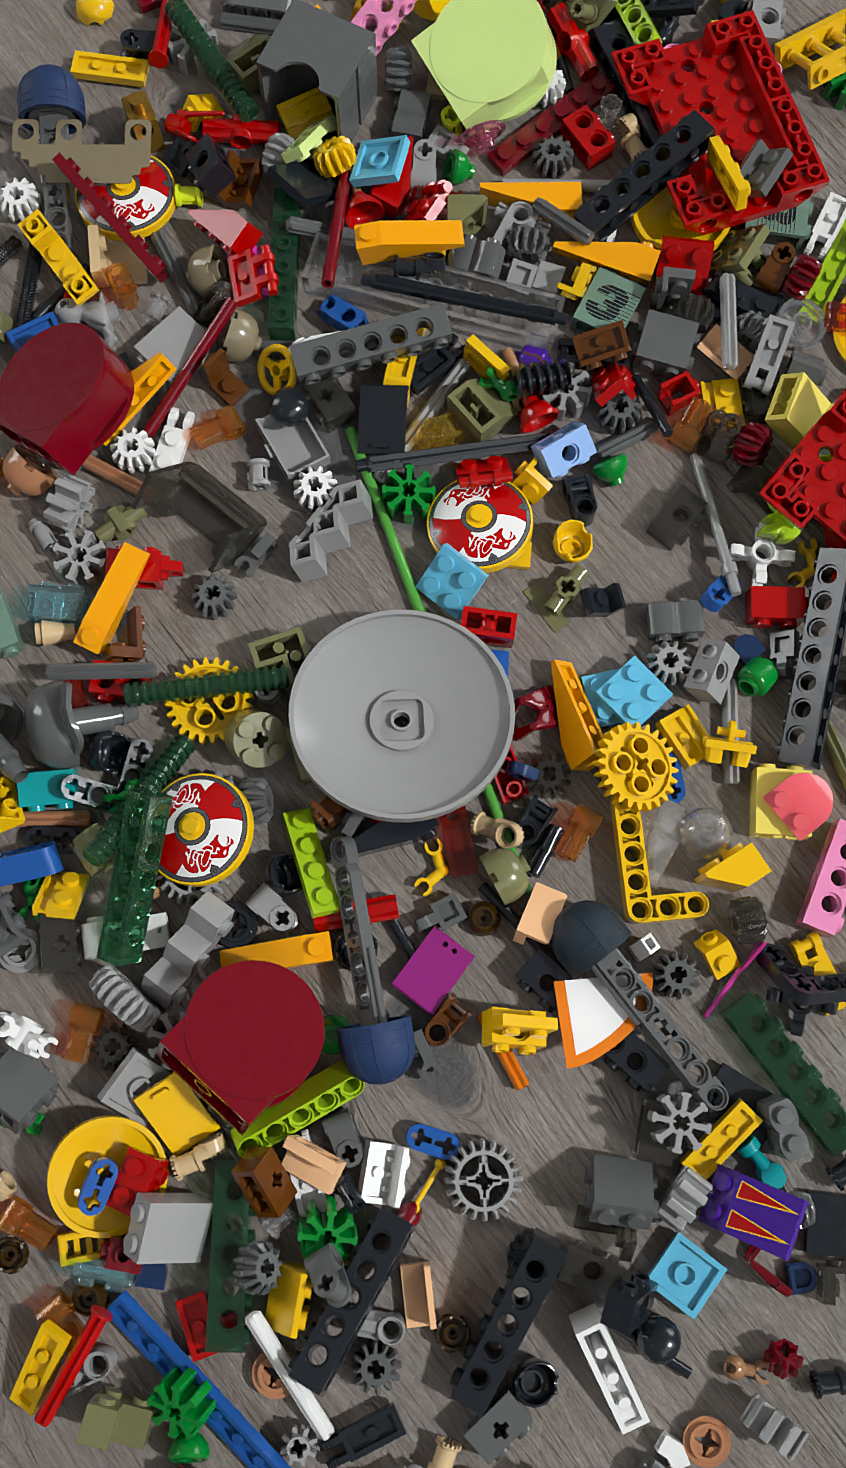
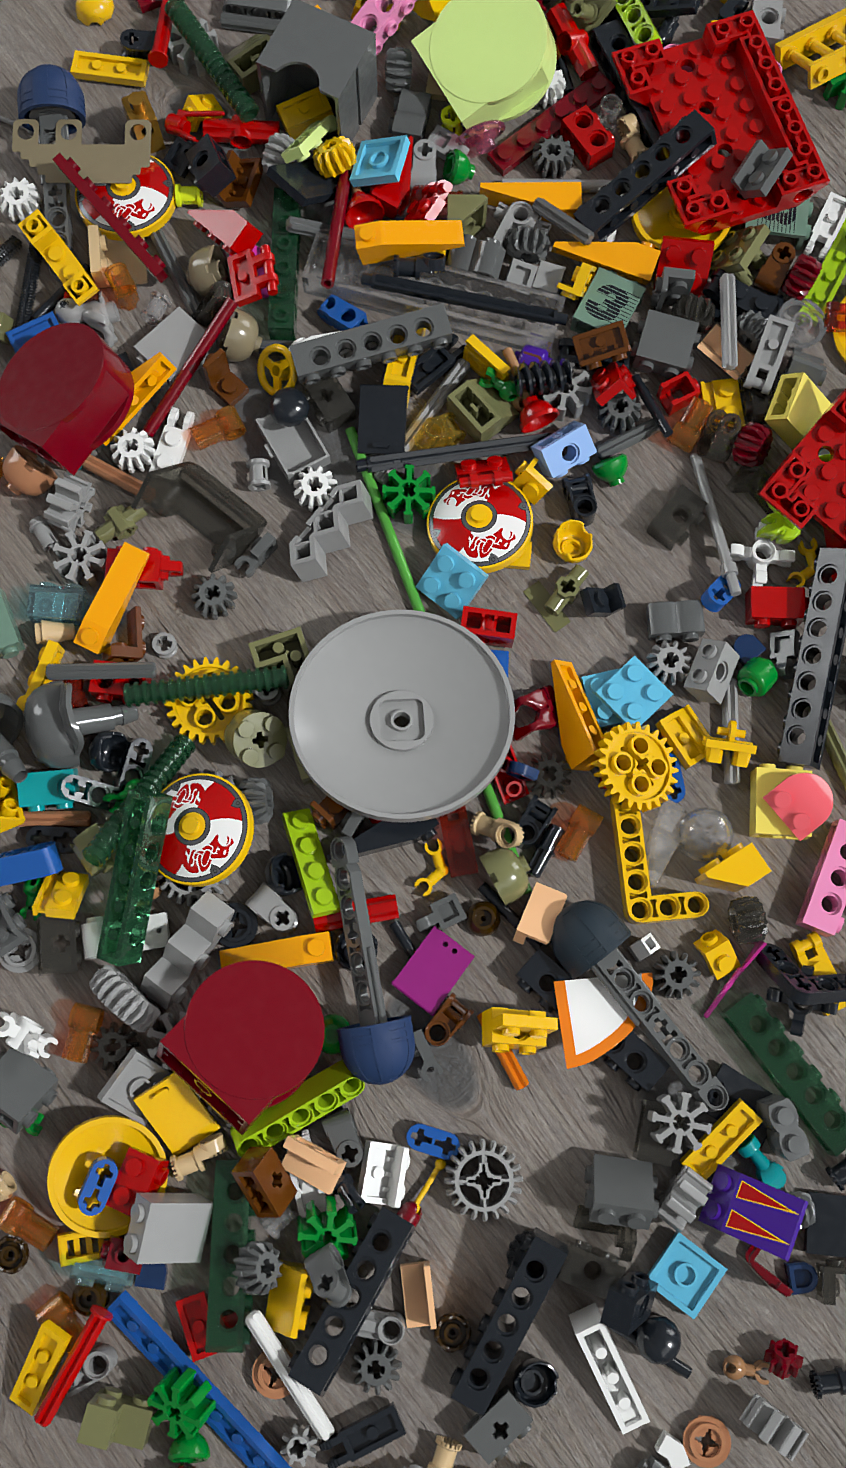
yellow plate [707,135,751,211] -> none
none -> yellow plate [16,640,65,713]
none -> light grey bush [152,632,178,659]

